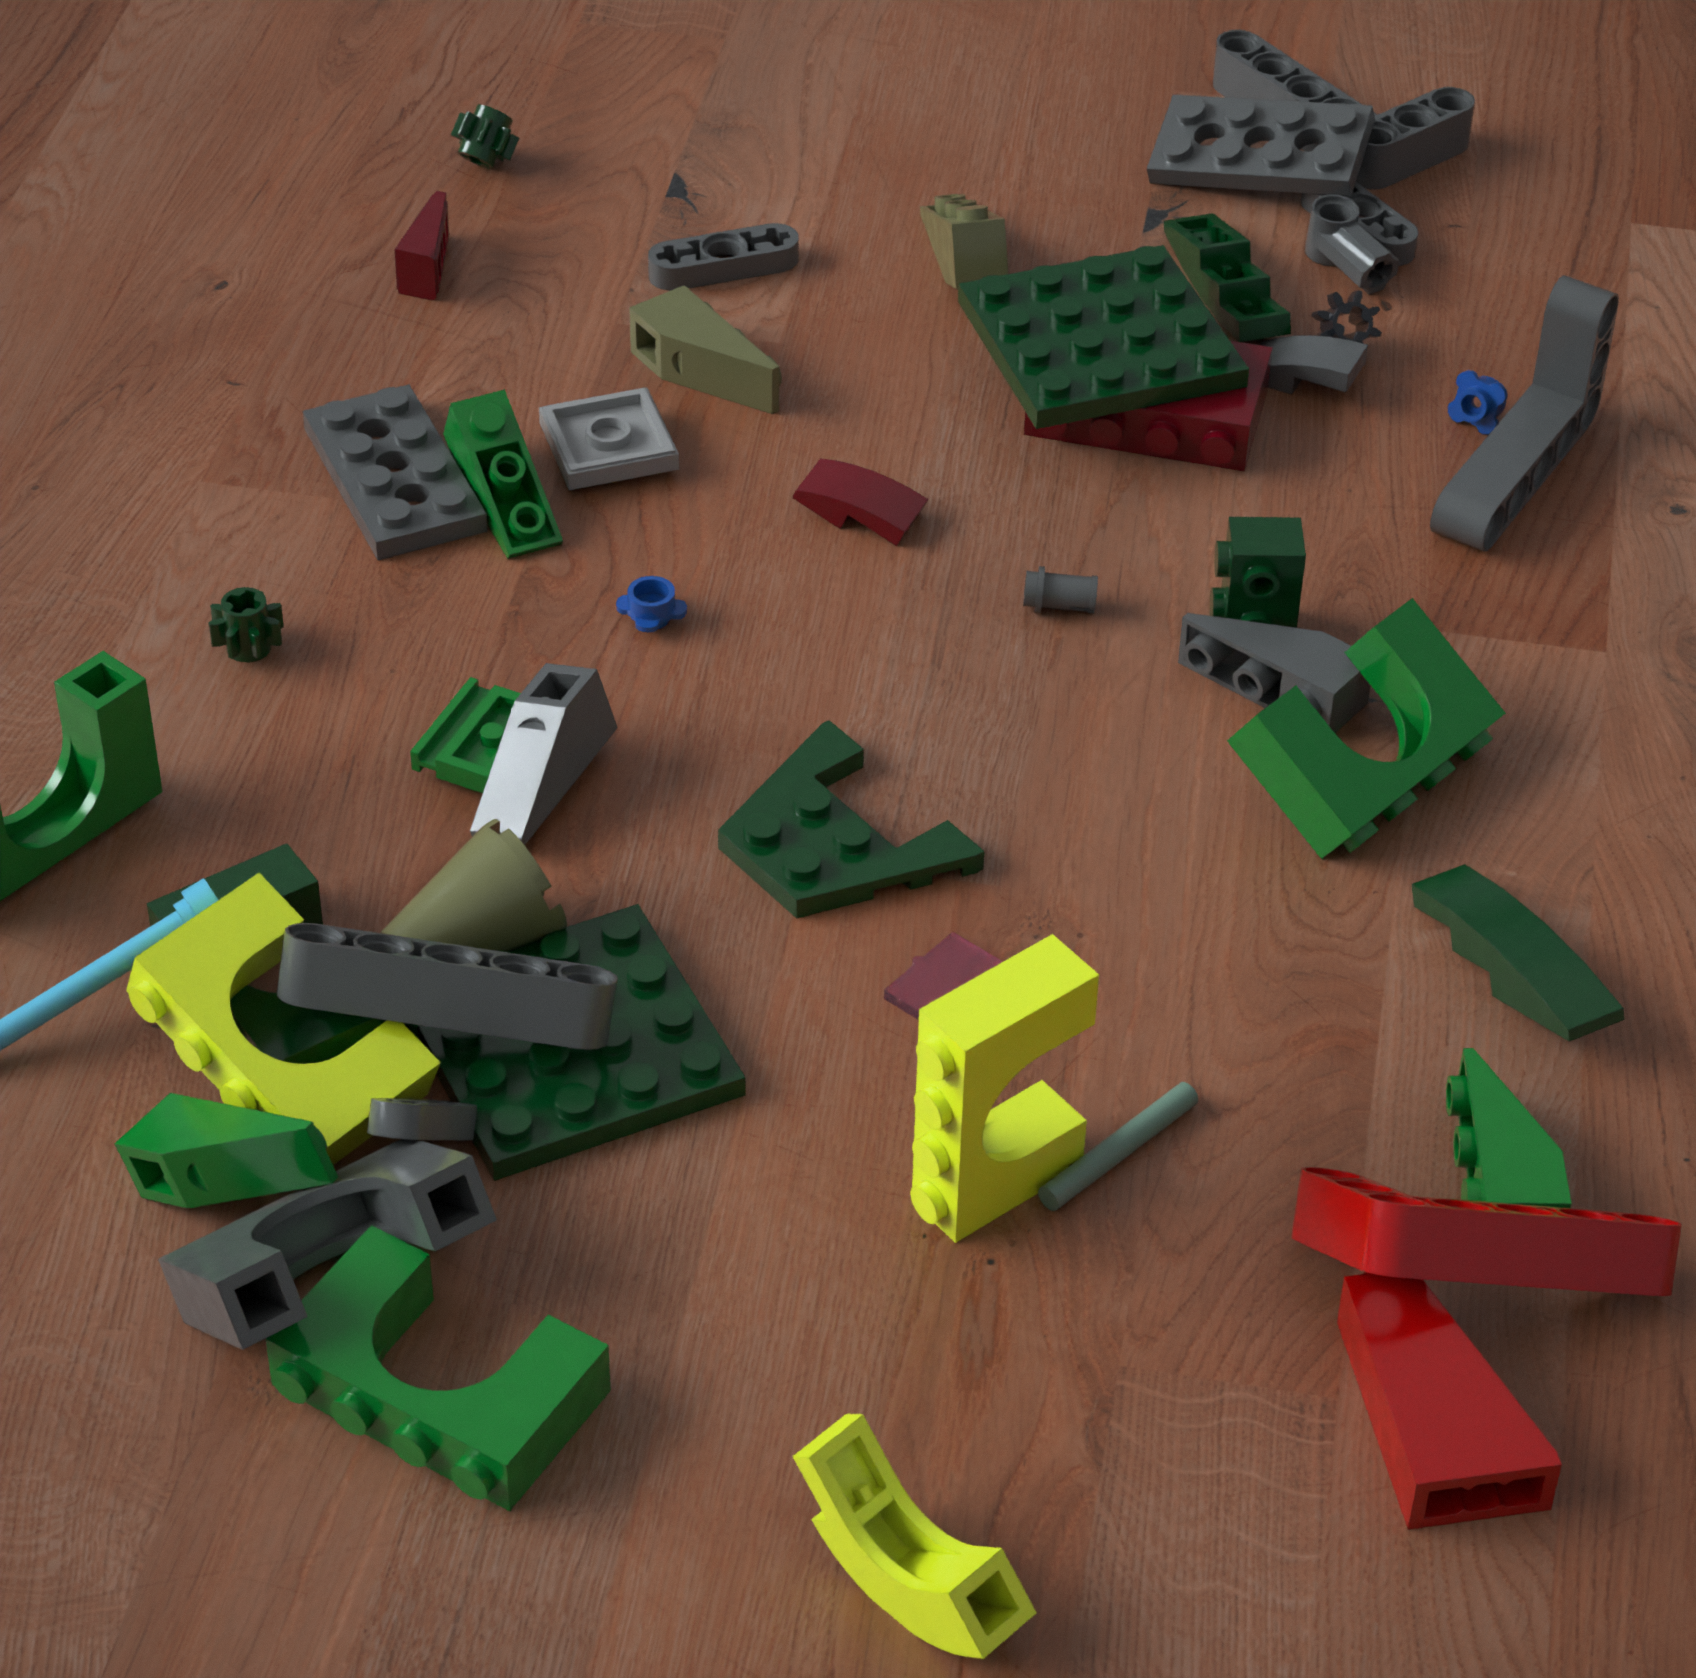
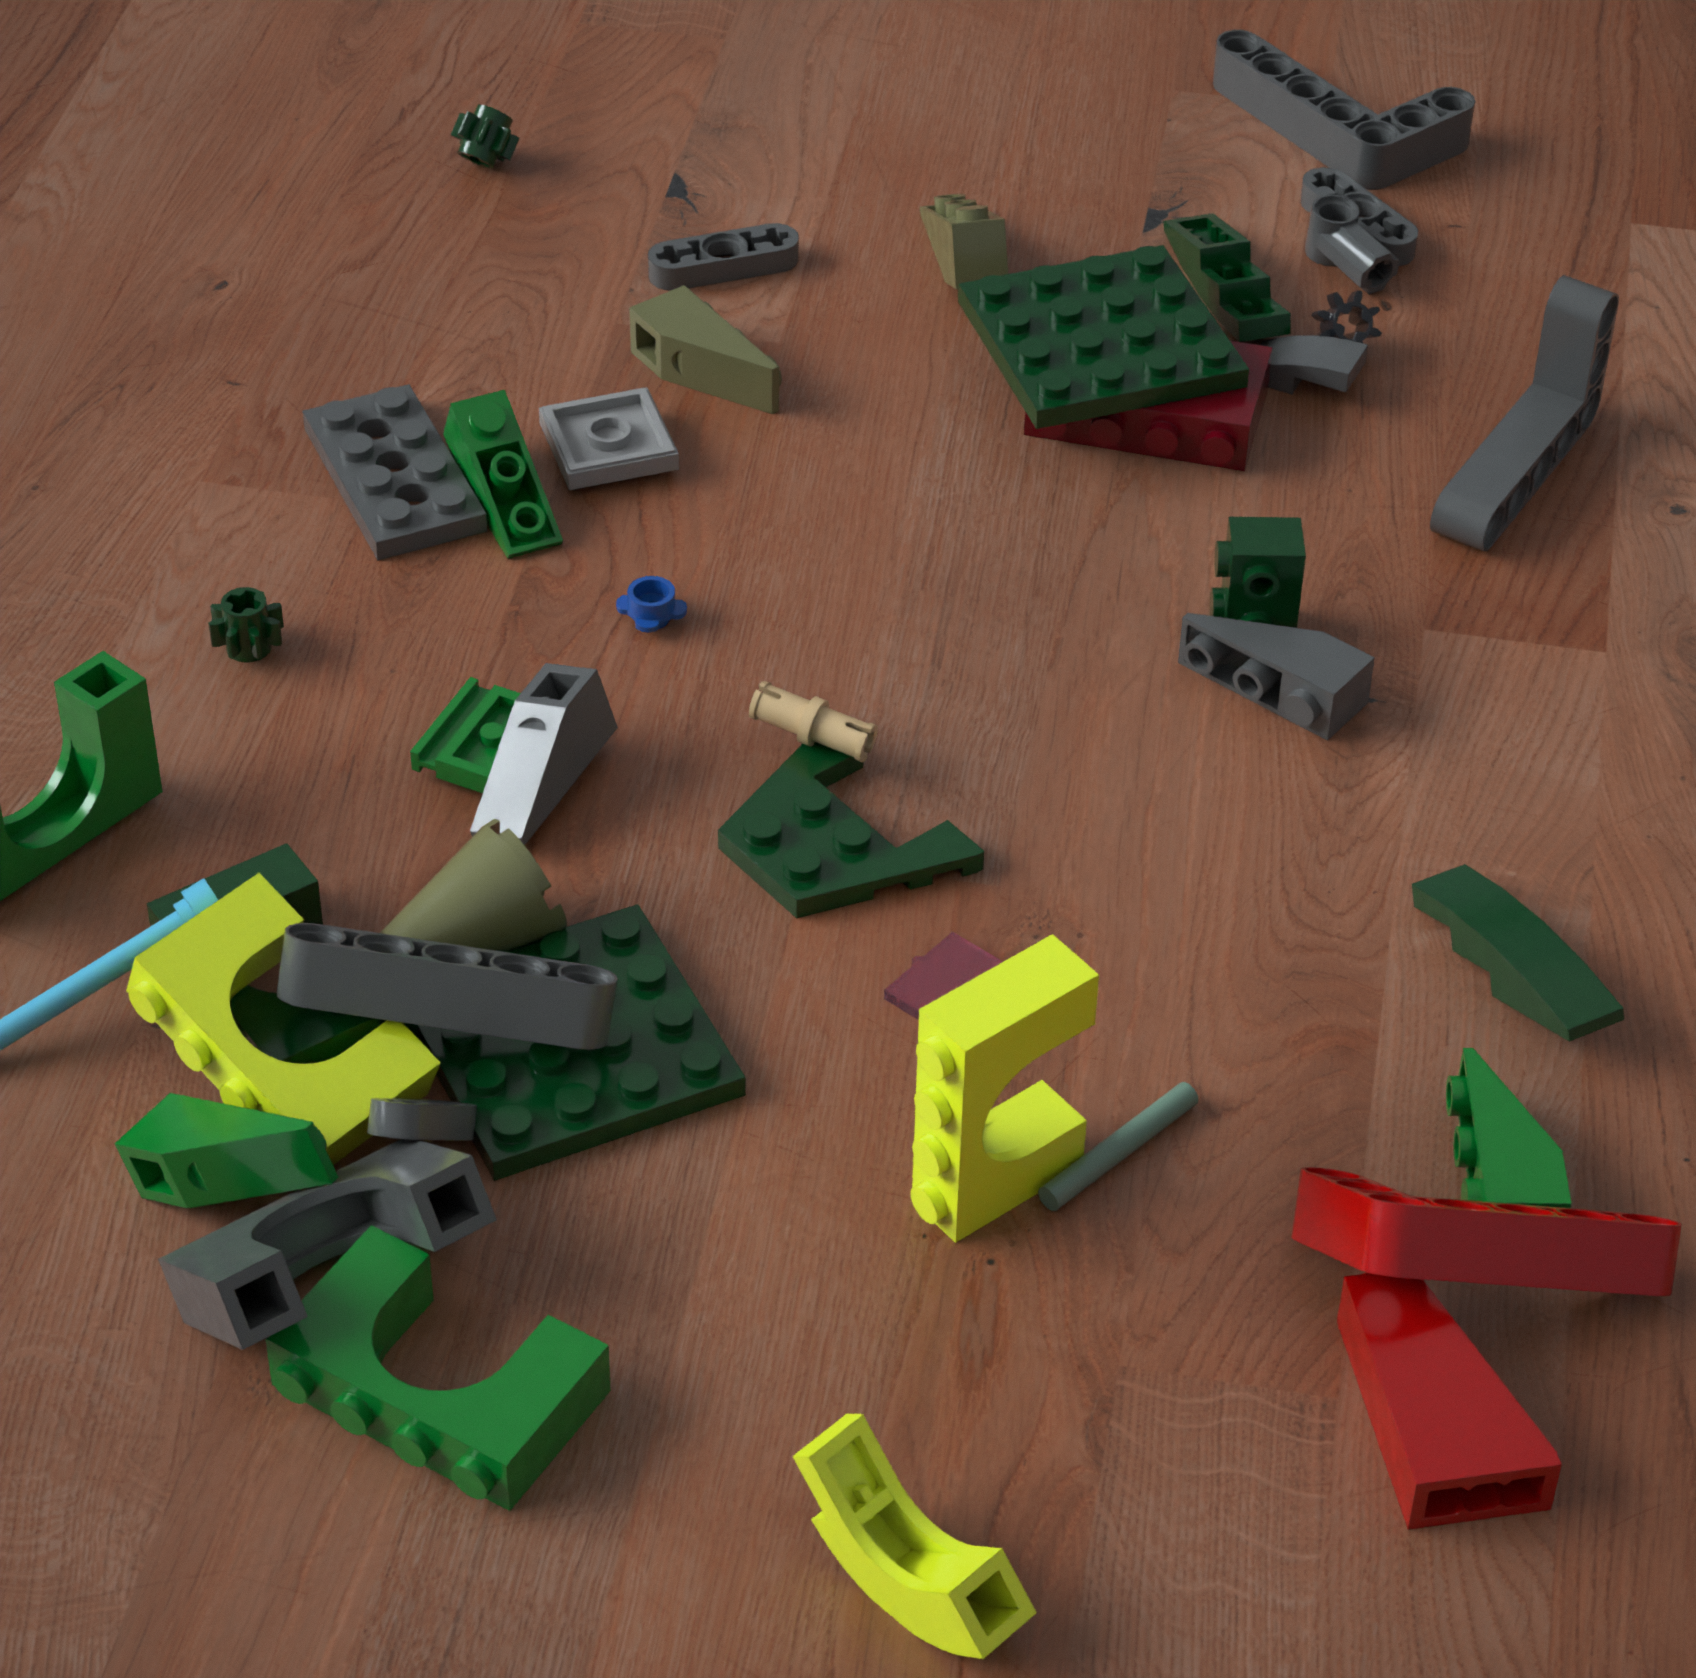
dark red slope [394,191,450,300] -> none
dark red slope [792,458,929,546] -> none
dark grey pin [1023,566,1098,614] -> none
dark grey plate [1147,95,1375,196] -> none
green arch [1227,598,1506,859] -> none
blue plate [1448,370,1508,434] -> none
none -> tan pin [749,681,878,763]

